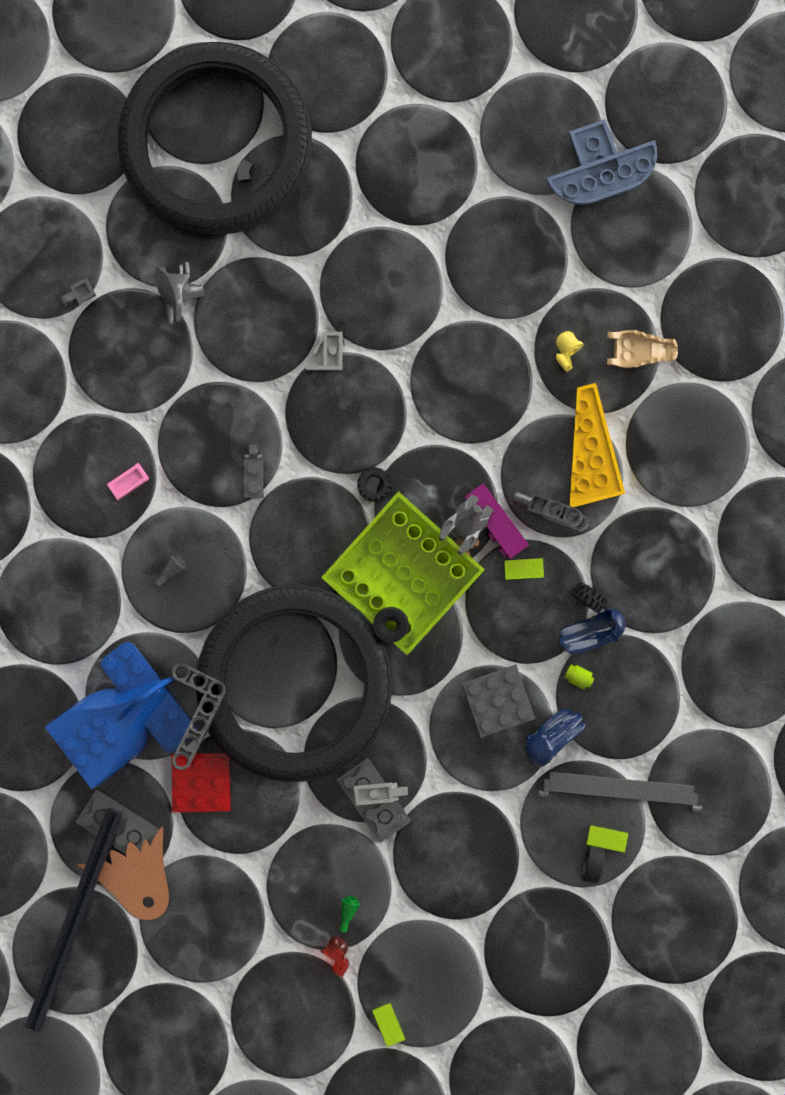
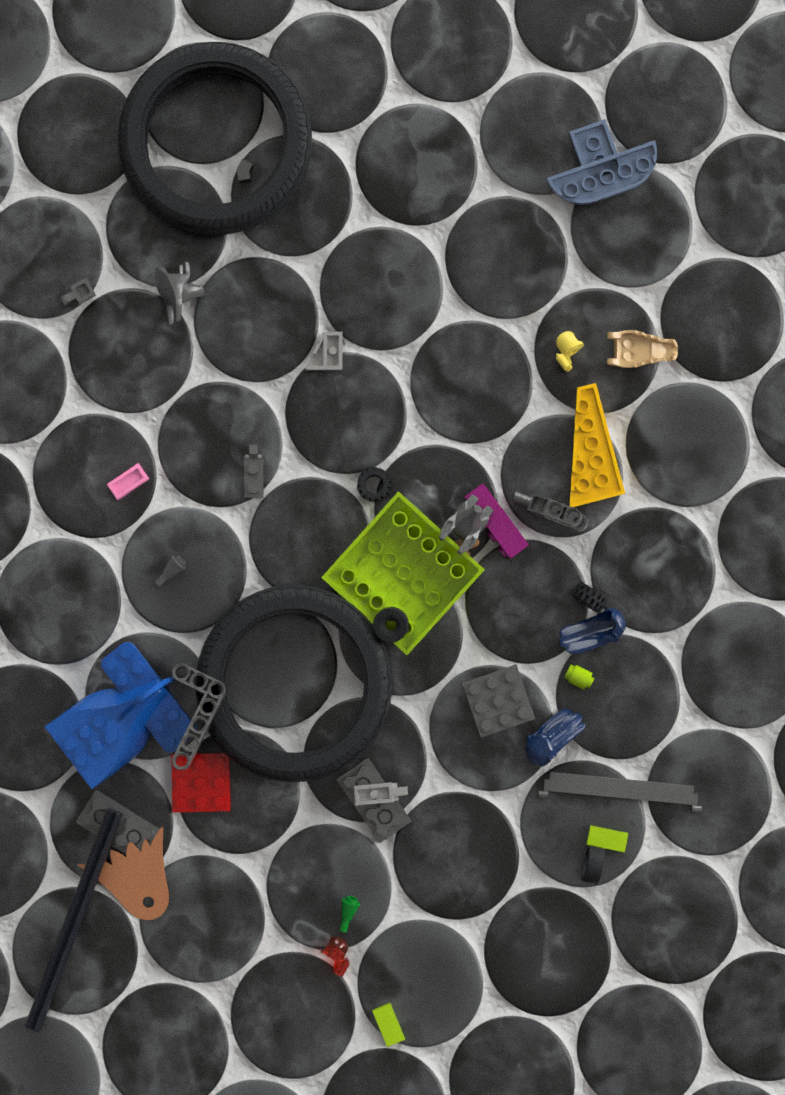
lime tile [504,558,544,580] -> none

